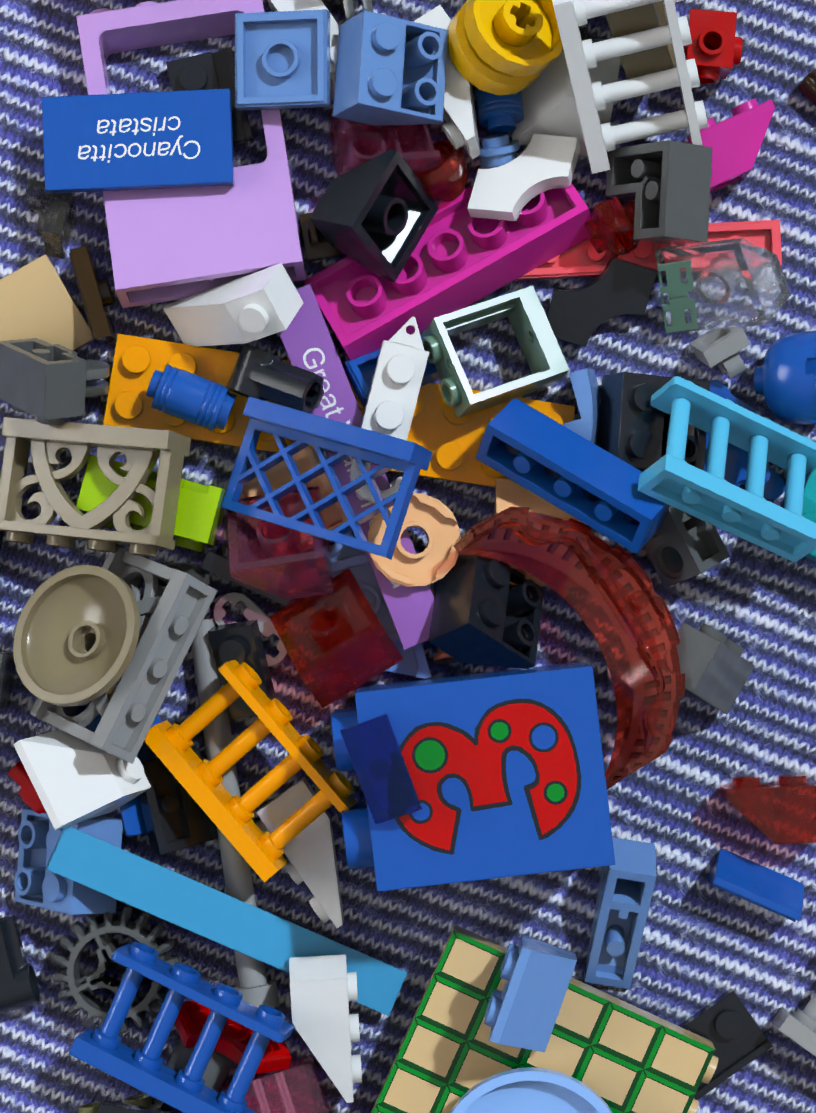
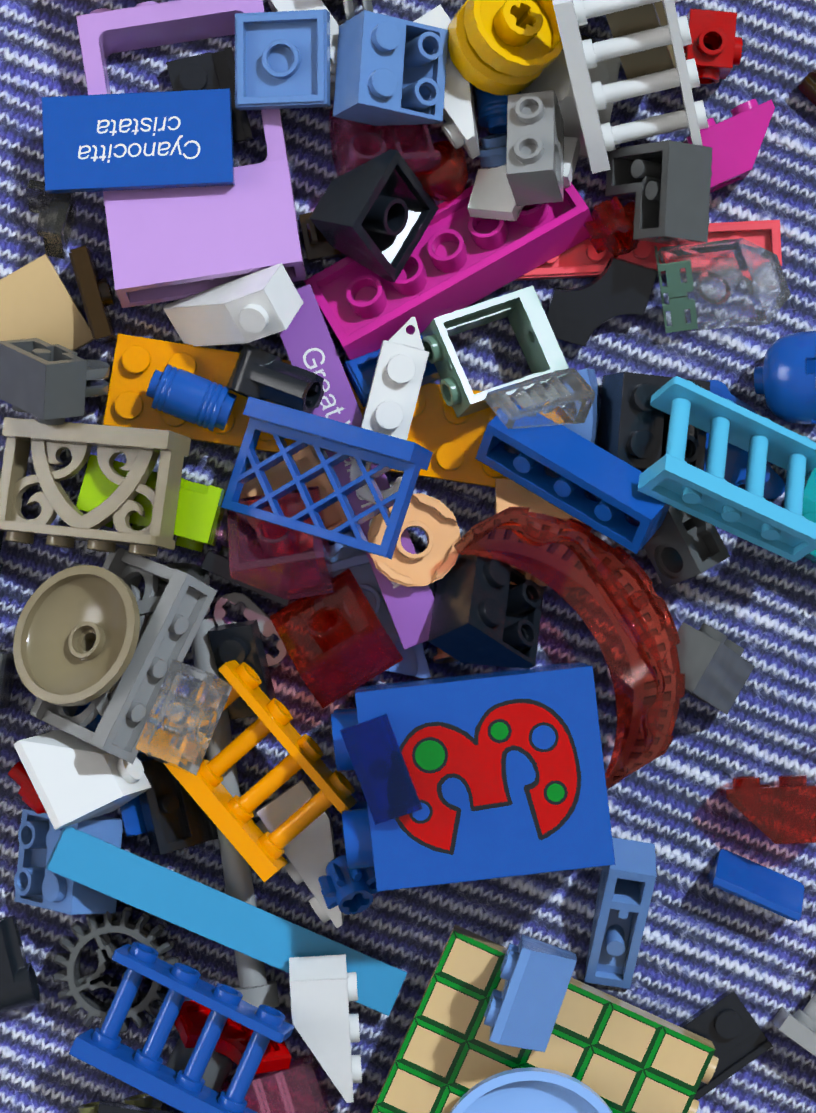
light grey tile [689,320,750,379] -> none
none -> clear brick [135,659,233,775]
none -> blue gear [318,855,380,915]
none -> clear slope [484,368,595,429]
none -> light grey brick [506,90,564,206]

